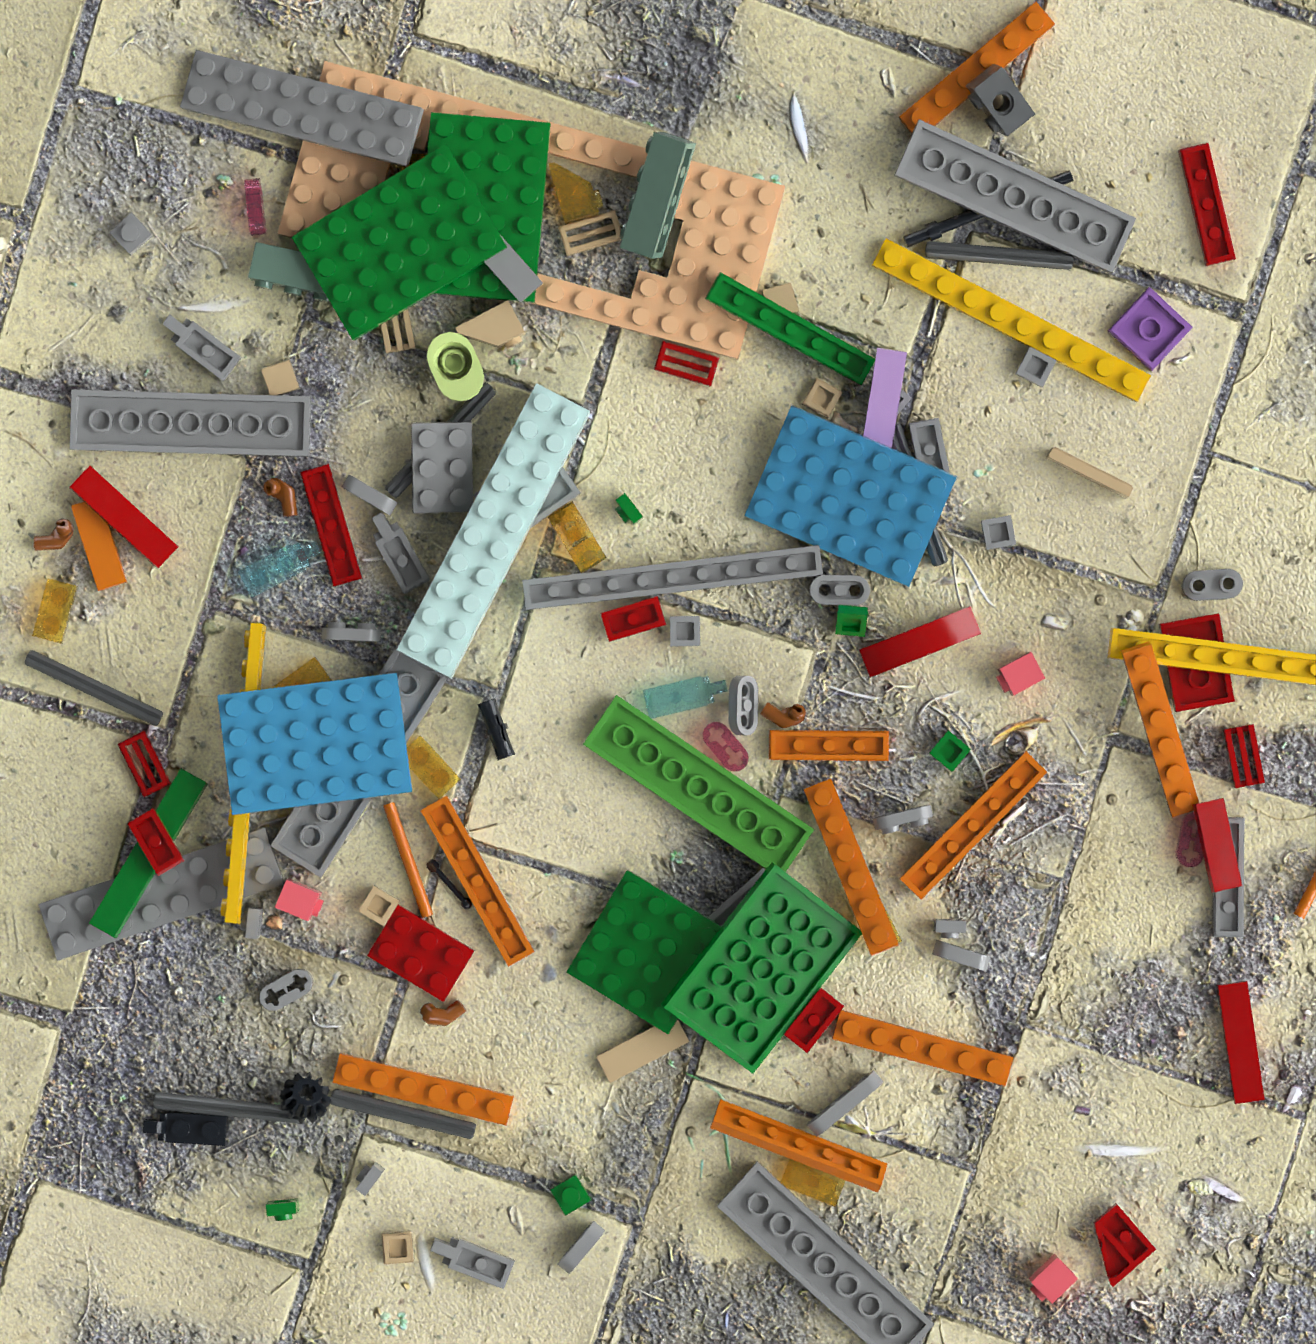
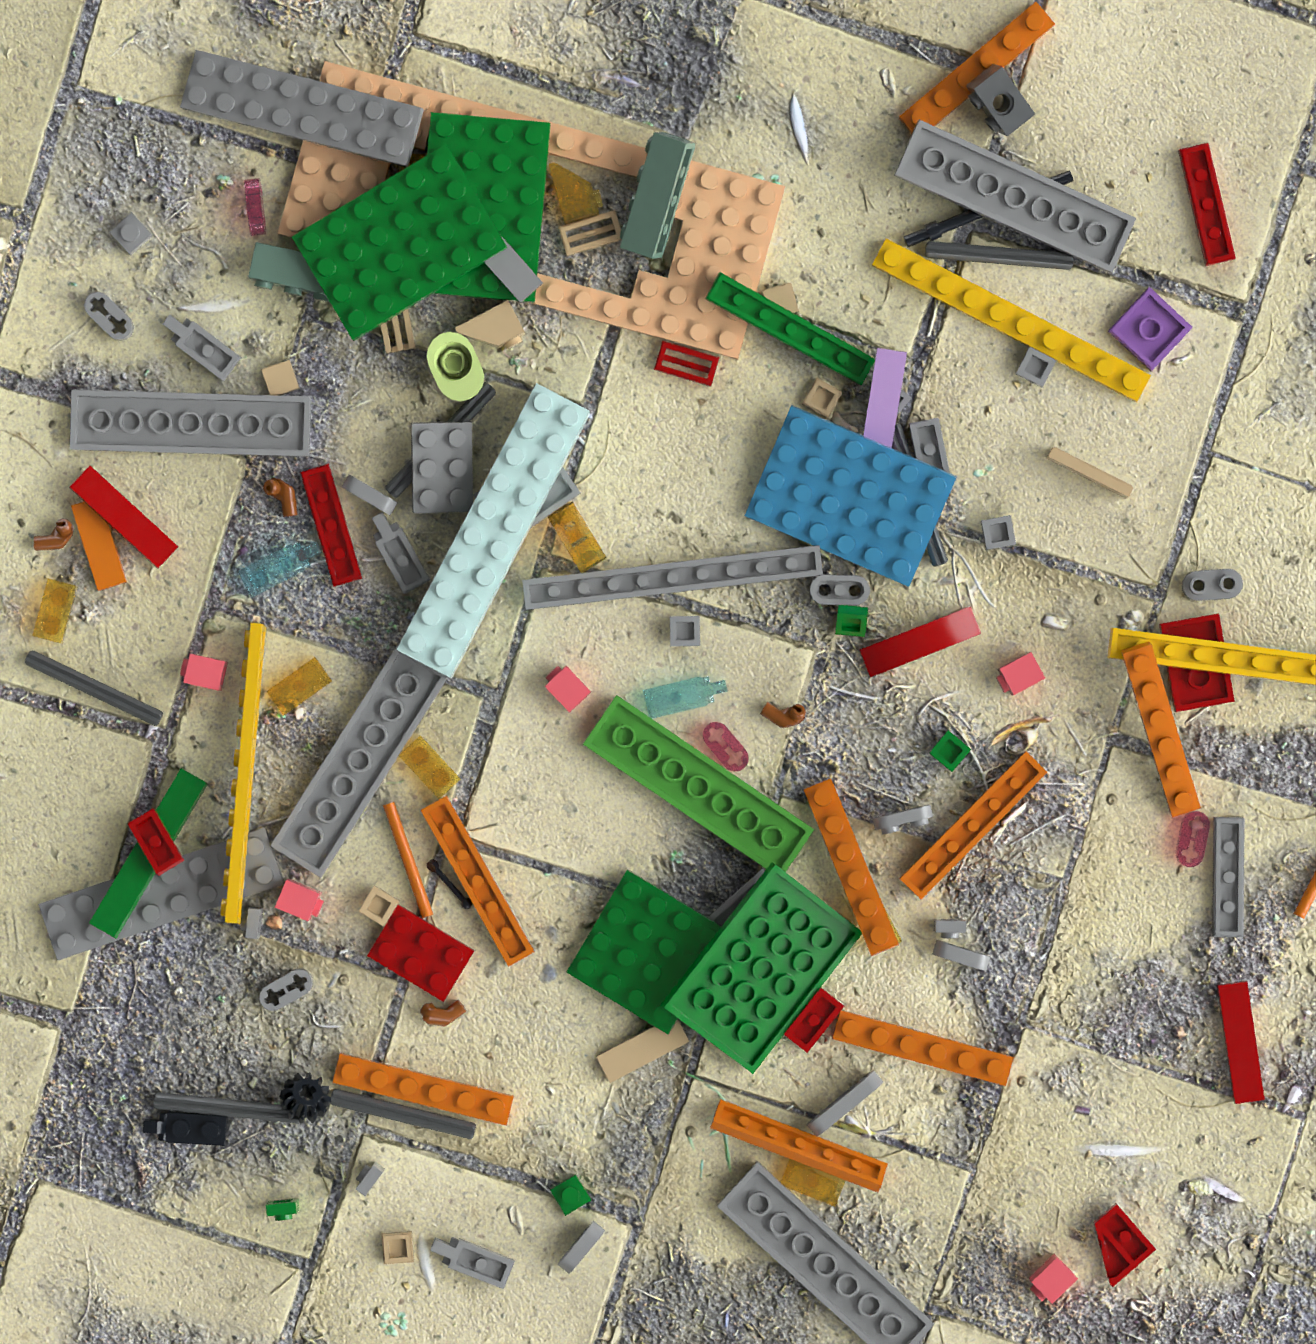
red tile [117,731,172,797] -> none
dark azure plate [217,673,412,815] -> none
light grey plate [321,622,381,642] -> none
black pin [477,698,515,761] -> none
red plate [600,596,666,642] -> none
green plate [615,493,643,525] -> none
light grey plate [728,676,758,735] -> none
orange tile [769,730,889,761] -> none
red tile [1192,798,1242,893] -> none
red tile [1223,724,1265,788] -> none
none -> light grey beam [84,292,134,341]
none -> coral brick [180,654,228,691]
none -> coral brick [545,666,591,713]

